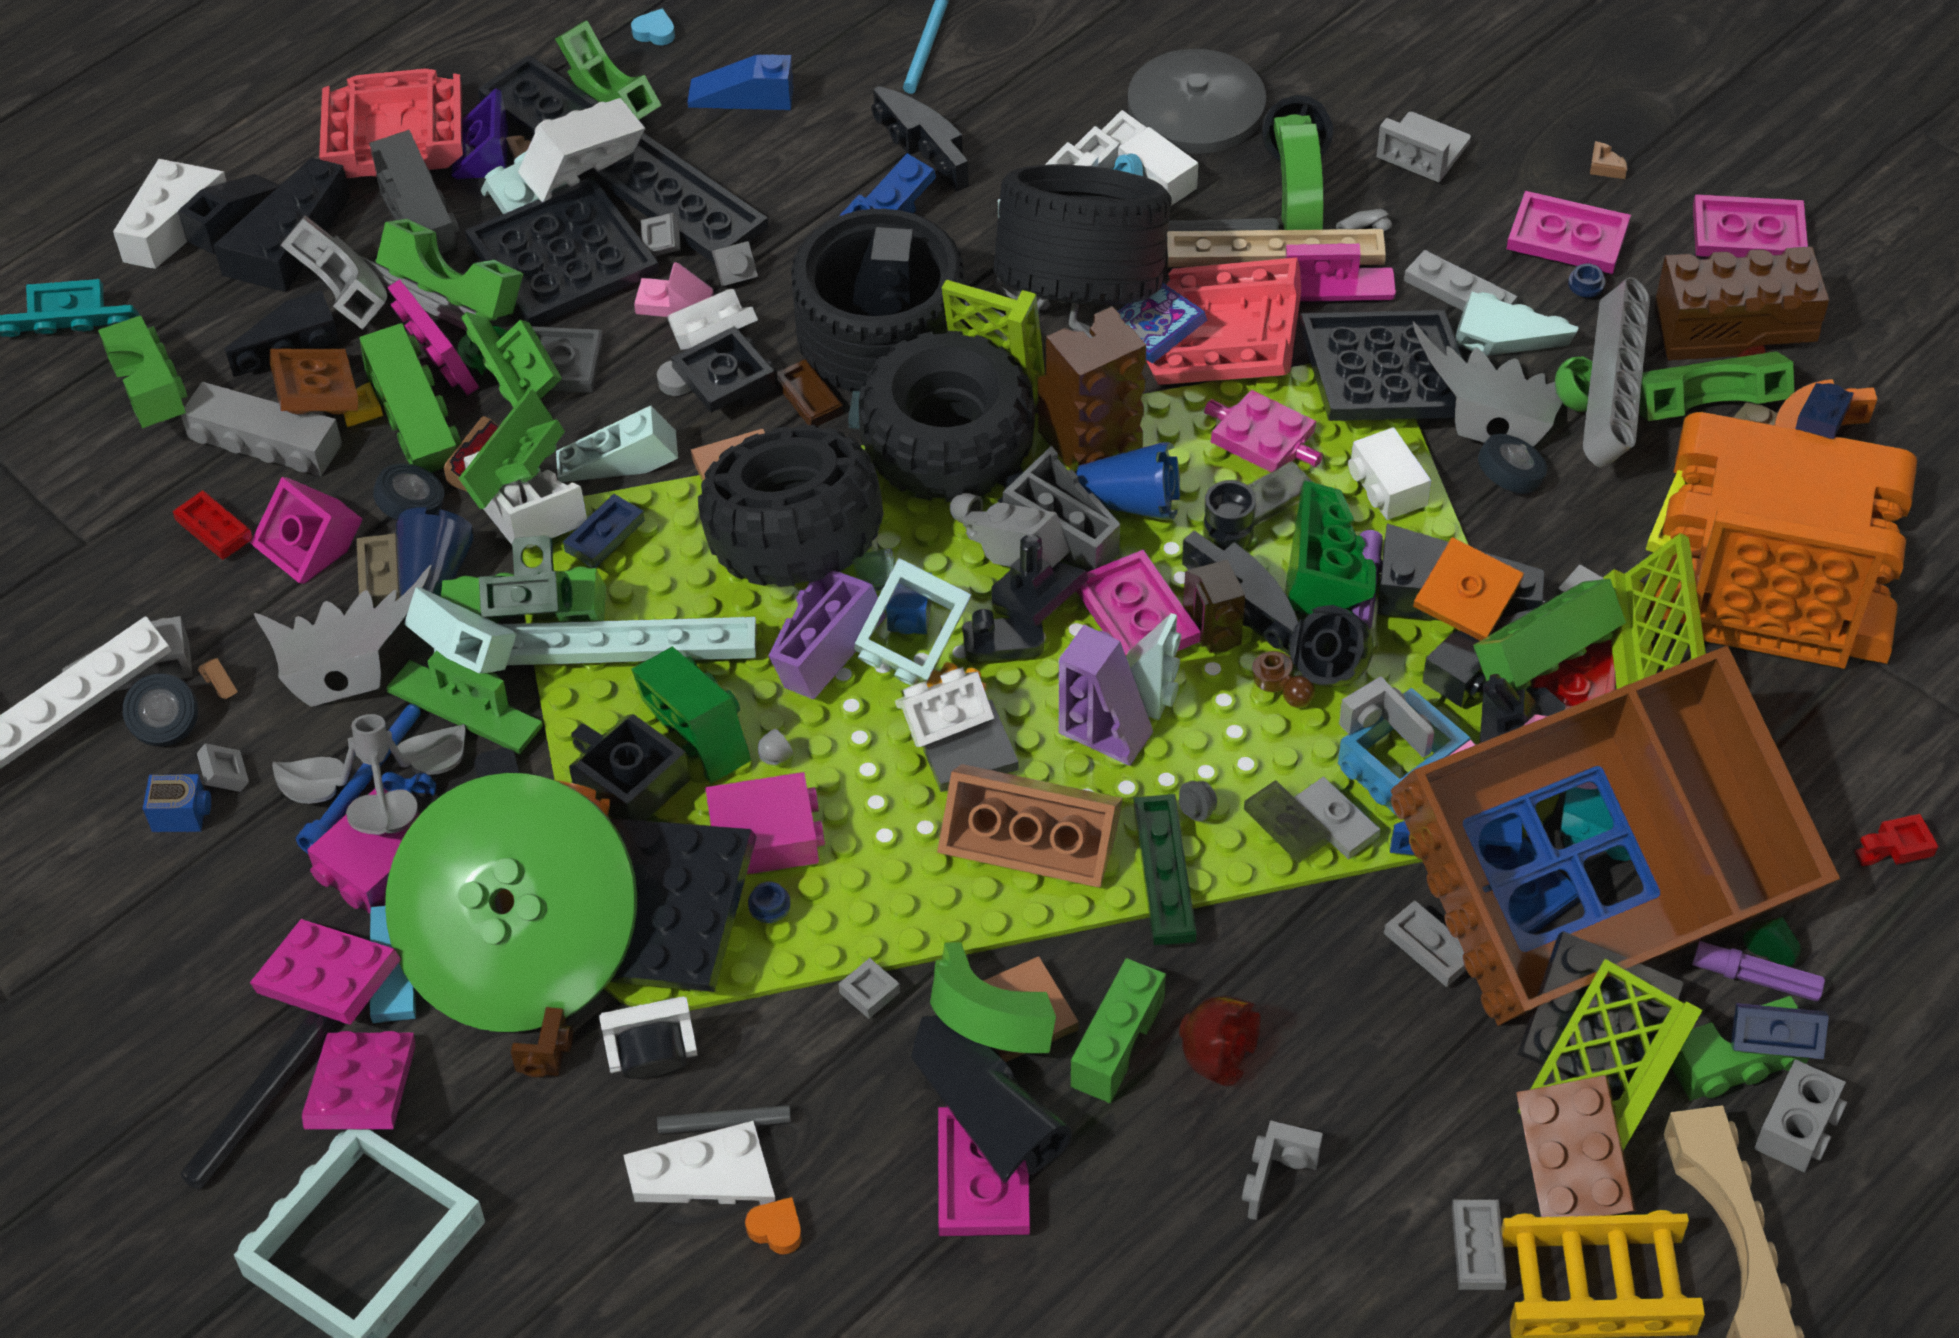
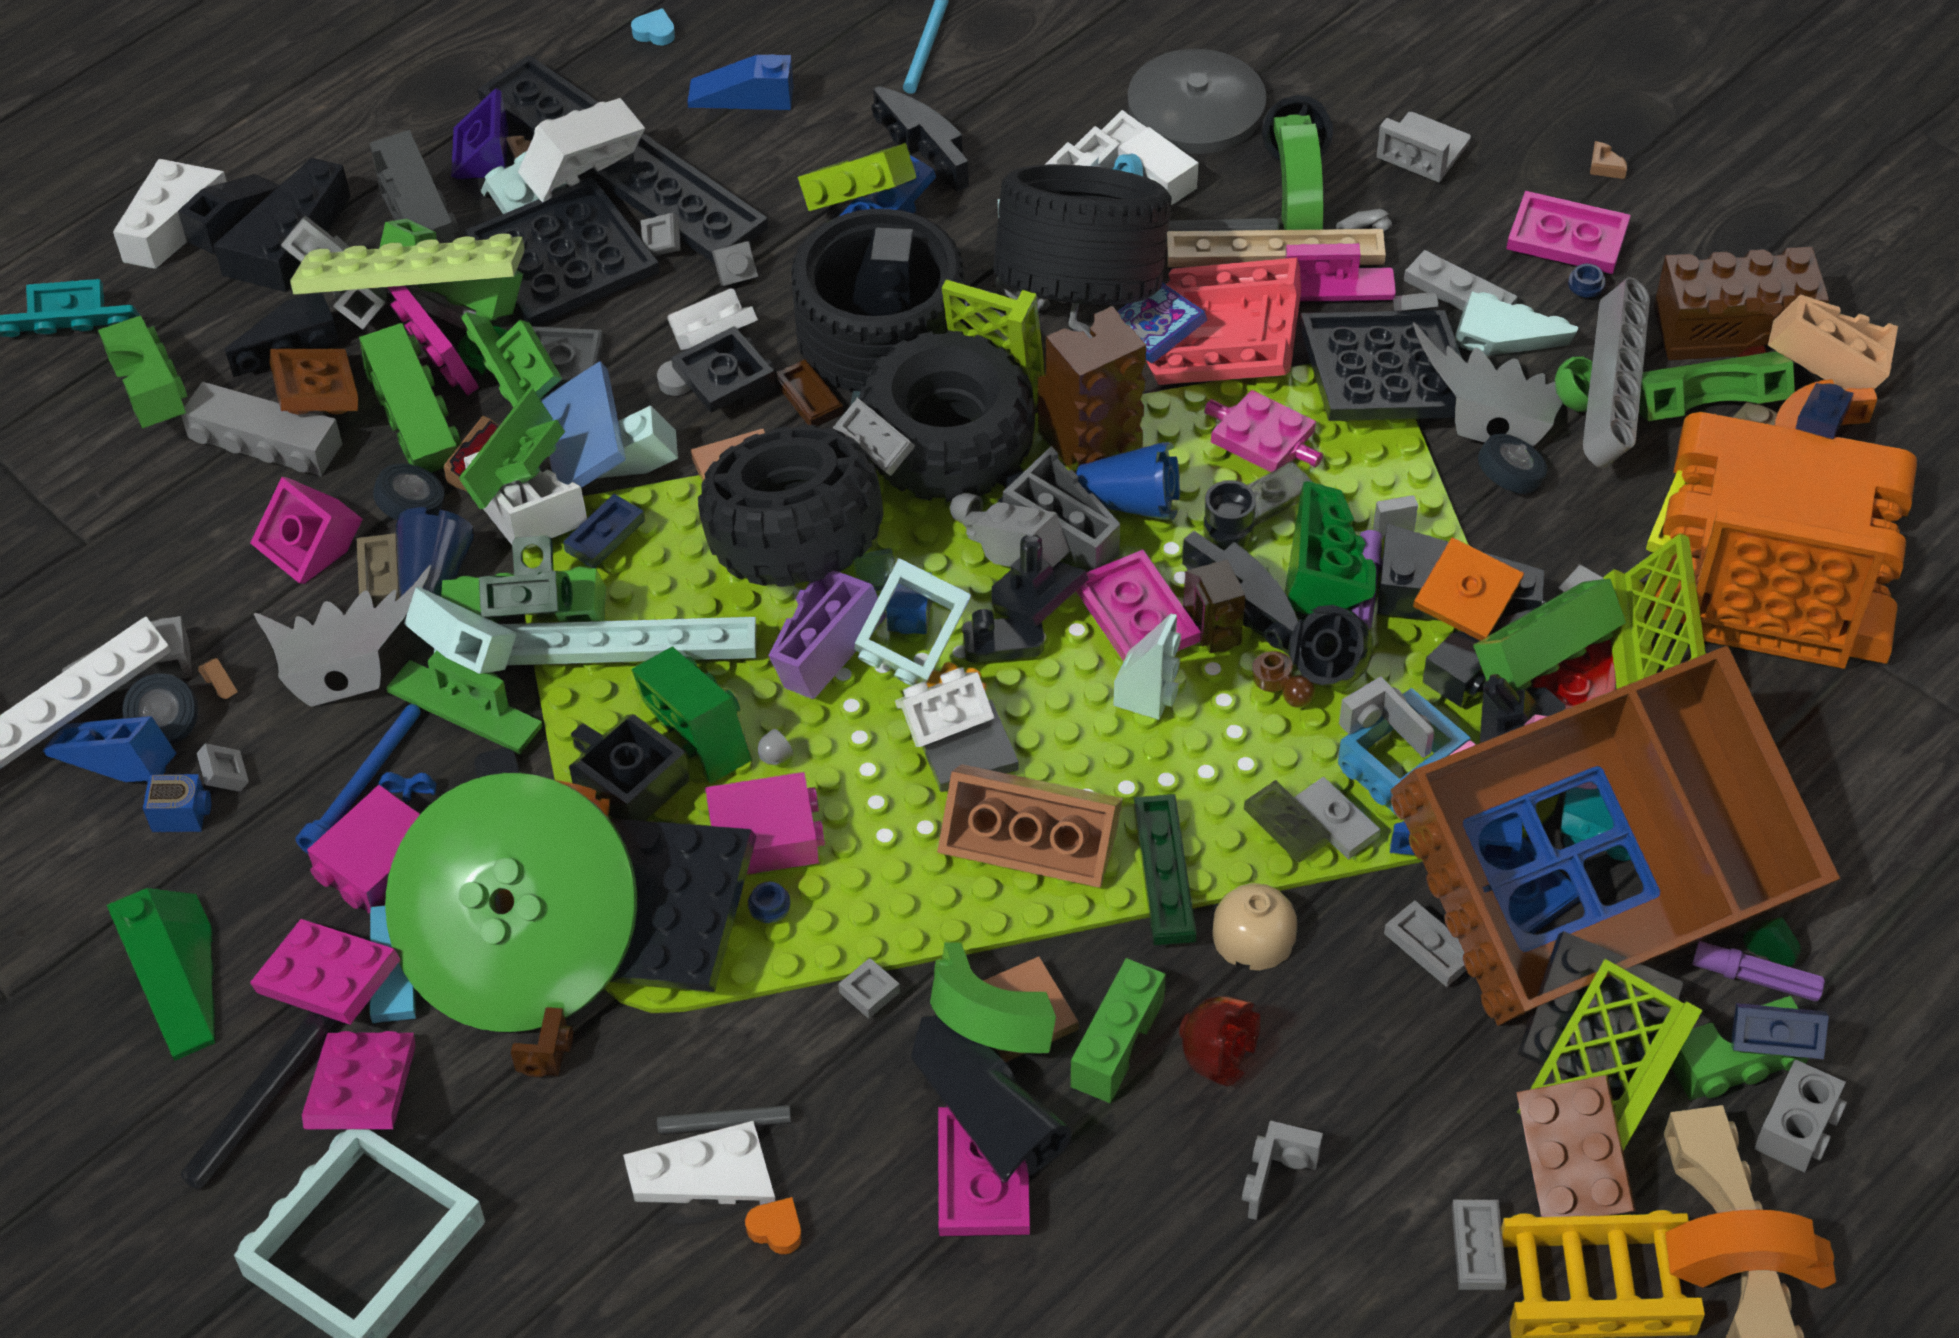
red plate [172,490,253,560] -> none
light grey plant [272,714,466,835] -> none
coral wedge [319,68,463,178] -> none
yellow tile [344,382,383,427] -> none
bright green arch [555,21,661,120] -> none
piece [599,996,697,1079] -> none
bright pink slope [634,262,714,317] -> none
medium lavender wedge [1059,625,1153,766] -> none
dark grey plate [1179,780,1217,822] -> none
white brick [1348,427,1431,520] -> none
dark pink plate [1693,195,1808,257] -> none
red plate [1854,814,1939,866] -> none
none -> blue slope [43,716,177,782]
none -> green wedge [106,888,215,1061]
none -> yellowish green plate [290,234,525,295]
none -> medium blue tile [540,361,626,488]
none -> lime arch [798,143,917,211]
none -> light grey plate [833,398,915,476]
none -> tan cylinder [1212,883,1298,971]
none -> light grey tile [1373,495,1418,536]
none -> light grey tile [1393,292,1438,311]
none -> orange arch [1665,1210,1836,1289]
none -> light nougat wedge [1768,294,1898,390]

